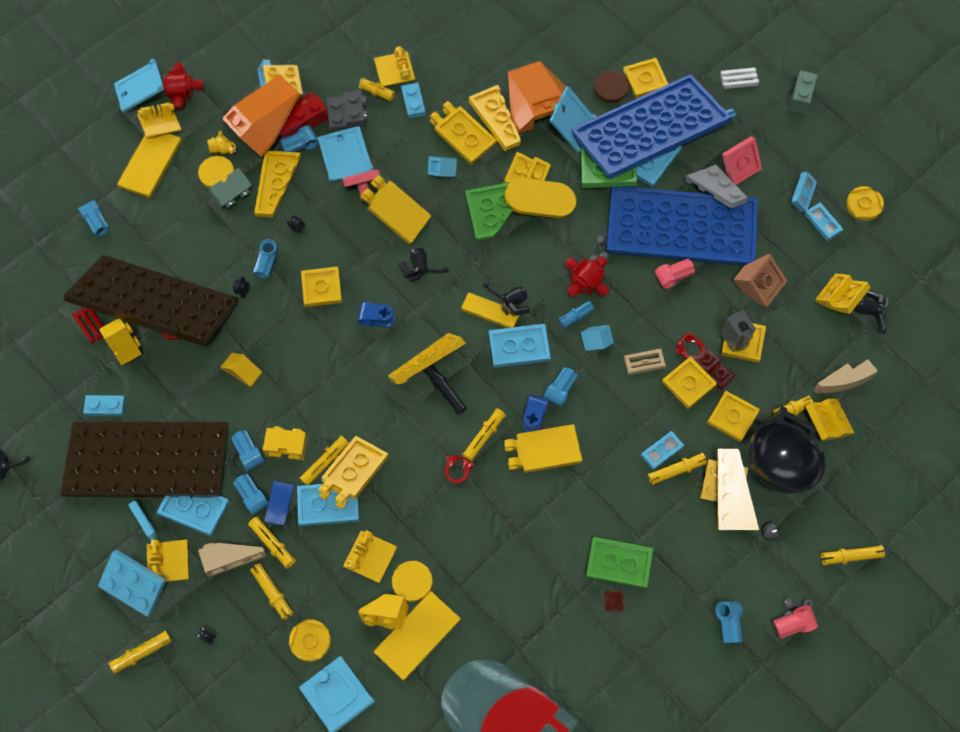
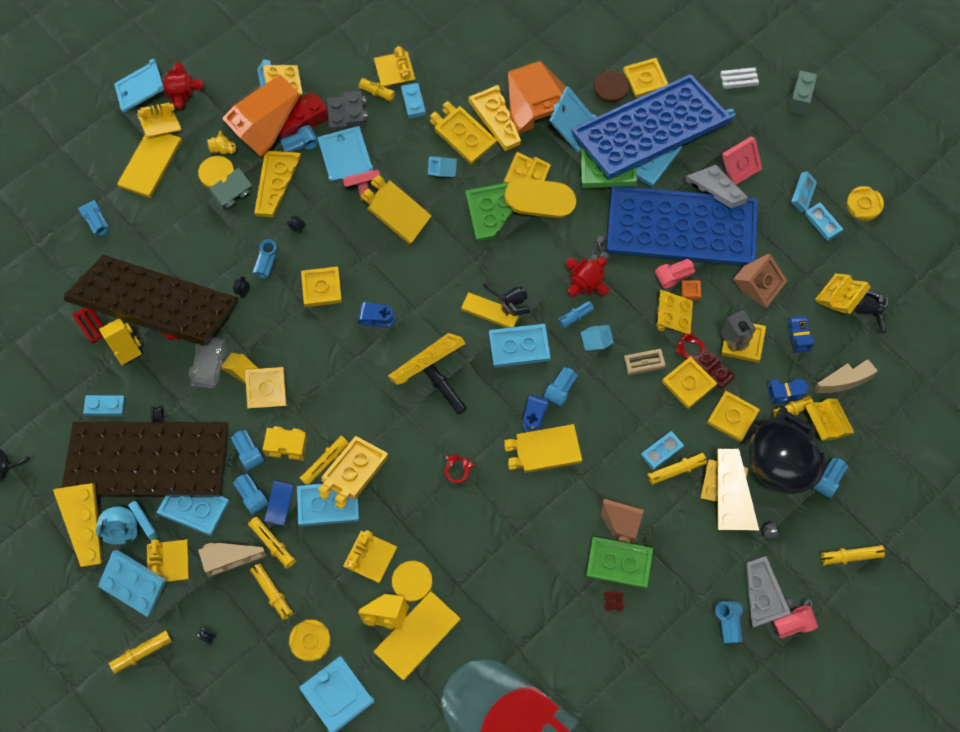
black piece [398,248,449,282] -> none
yellow pin [462,408,506,462] -> none
none -> yellow wing [53,483,103,567]
none -> medium azure cylinder [96,506,138,544]
none -> black bush [151,406,164,423]
none -> clear brick [189,337,226,389]
none -> yellow tile [245,367,287,408]
none -> nougat slope [600,499,644,544]
none -> yellow hinge [656,290,693,334]
none -> orange tile [681,280,701,300]
none -> light grey wing [746,556,791,629]
none -> blue leg [767,379,808,404]
none -> blue leg [788,316,815,353]
none -> dark azure piece [813,457,848,499]

